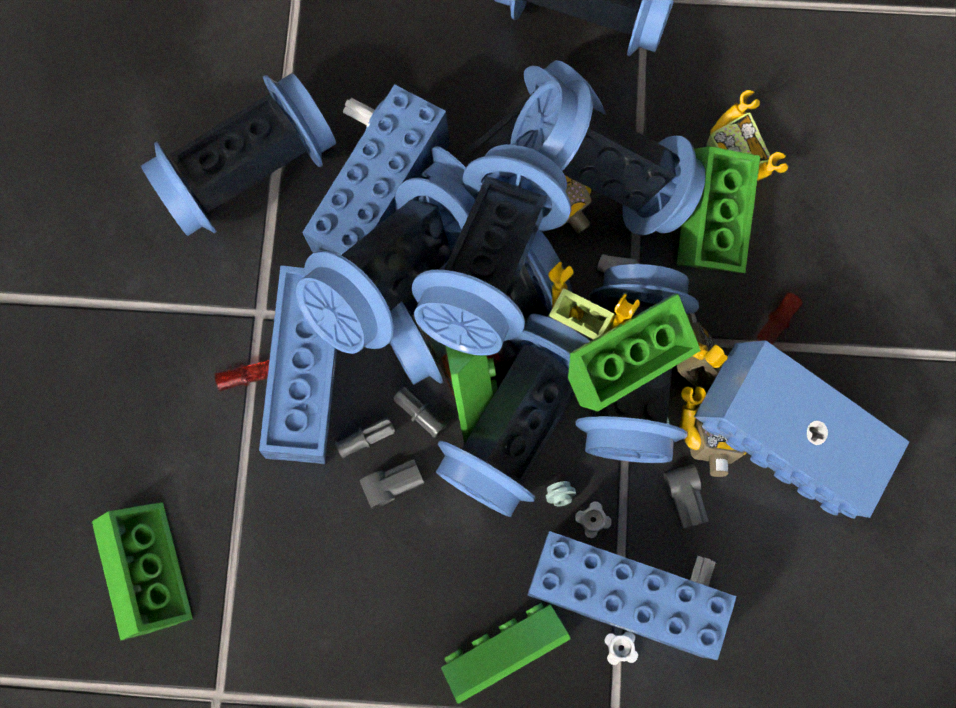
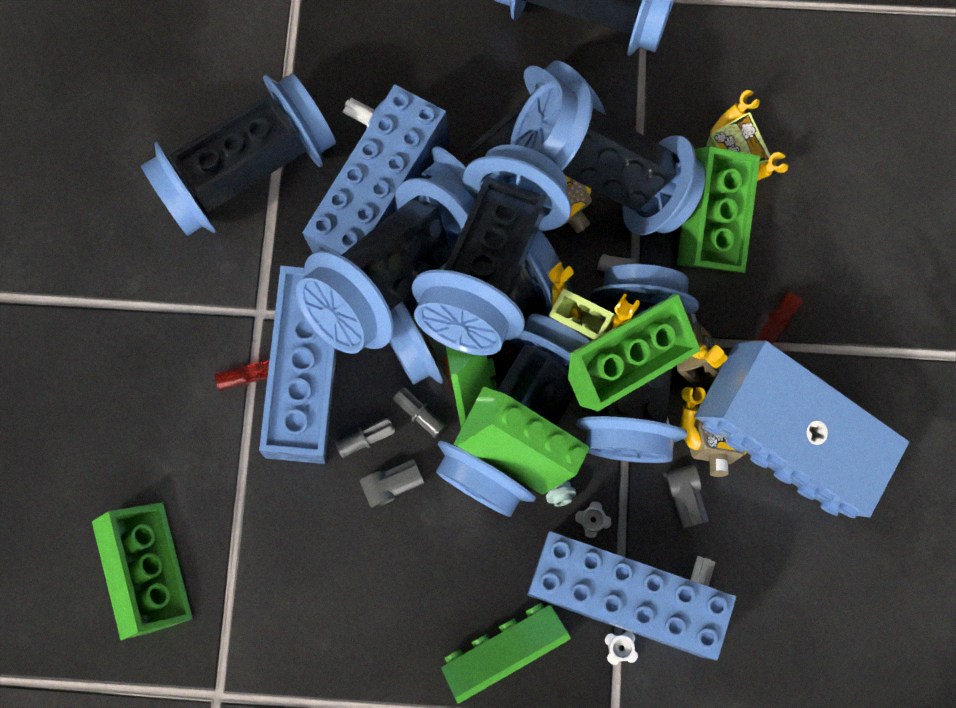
none -> bright green slope [454,386,590,495]

